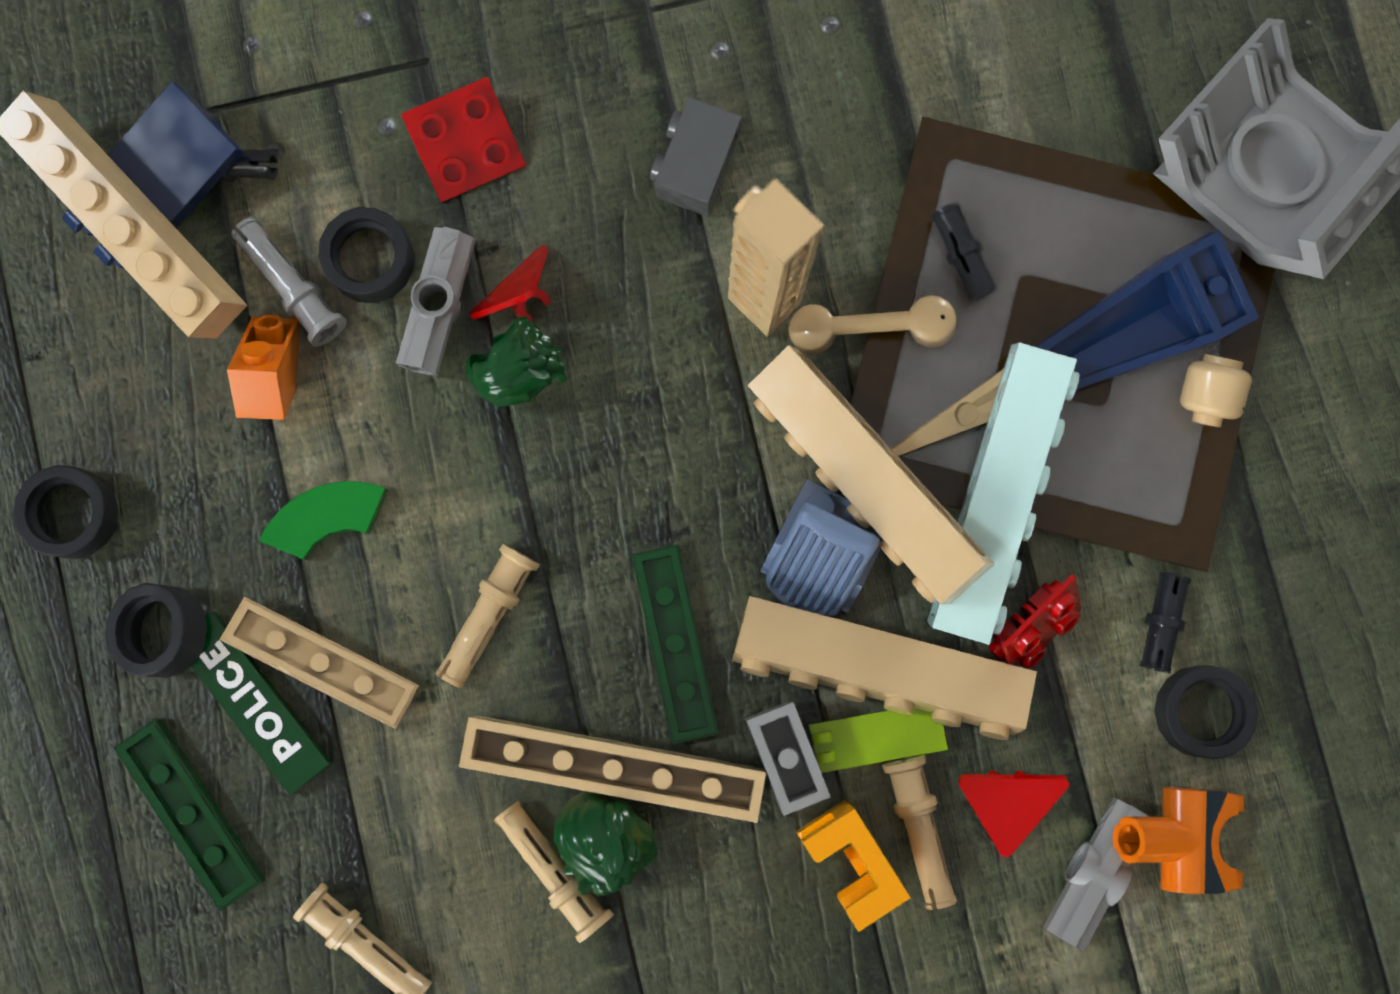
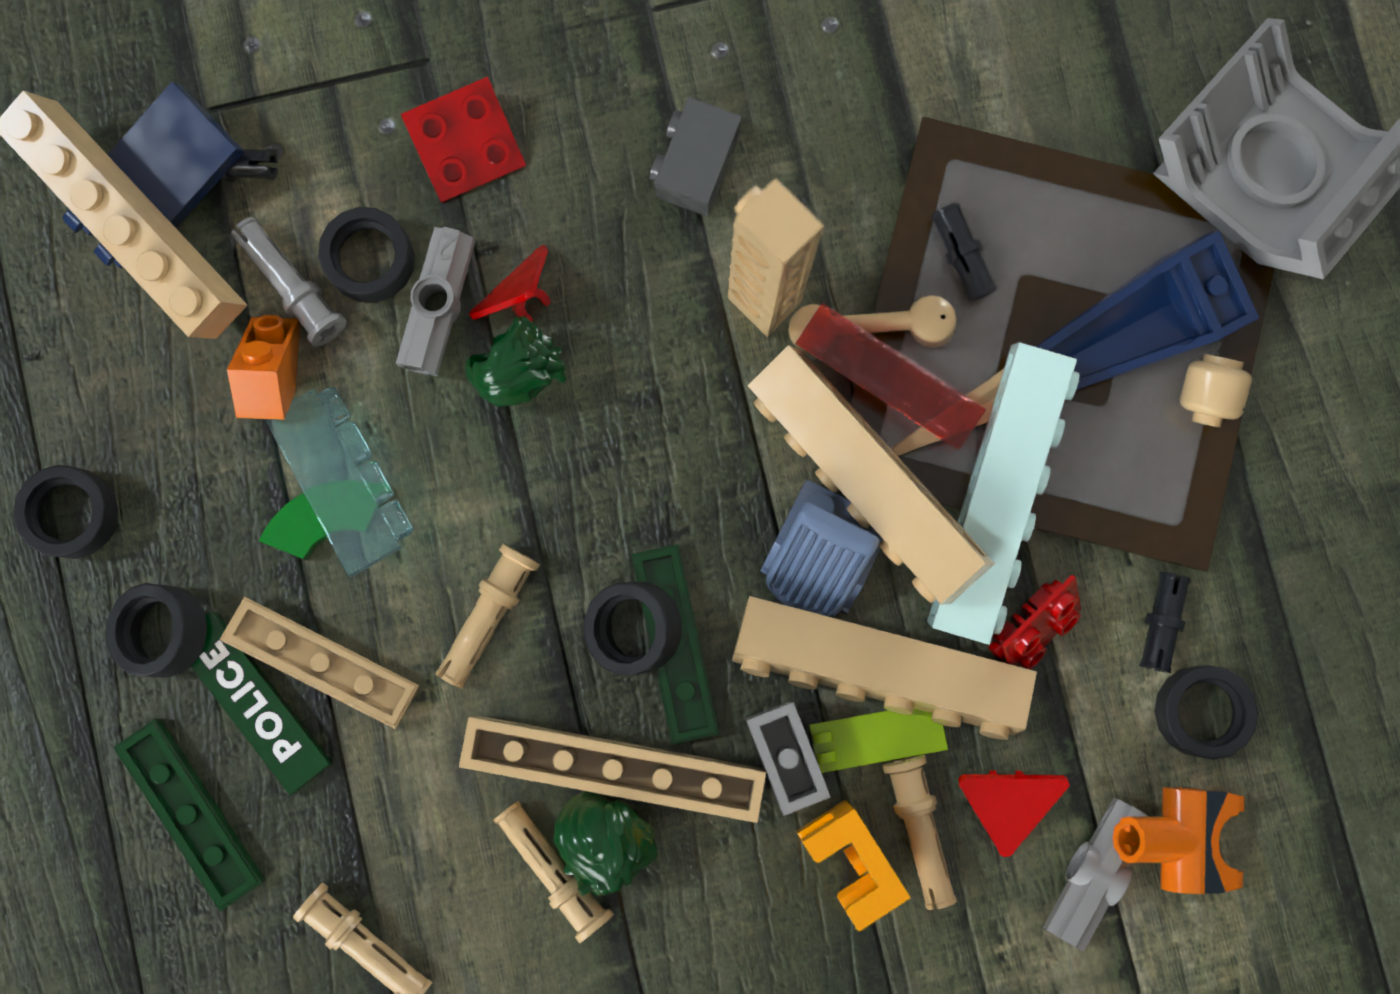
none -> clear light blue windscreen [265,387,414,578]
none -> black tyre [584,581,682,676]
none -> clear red tile [795,303,986,450]

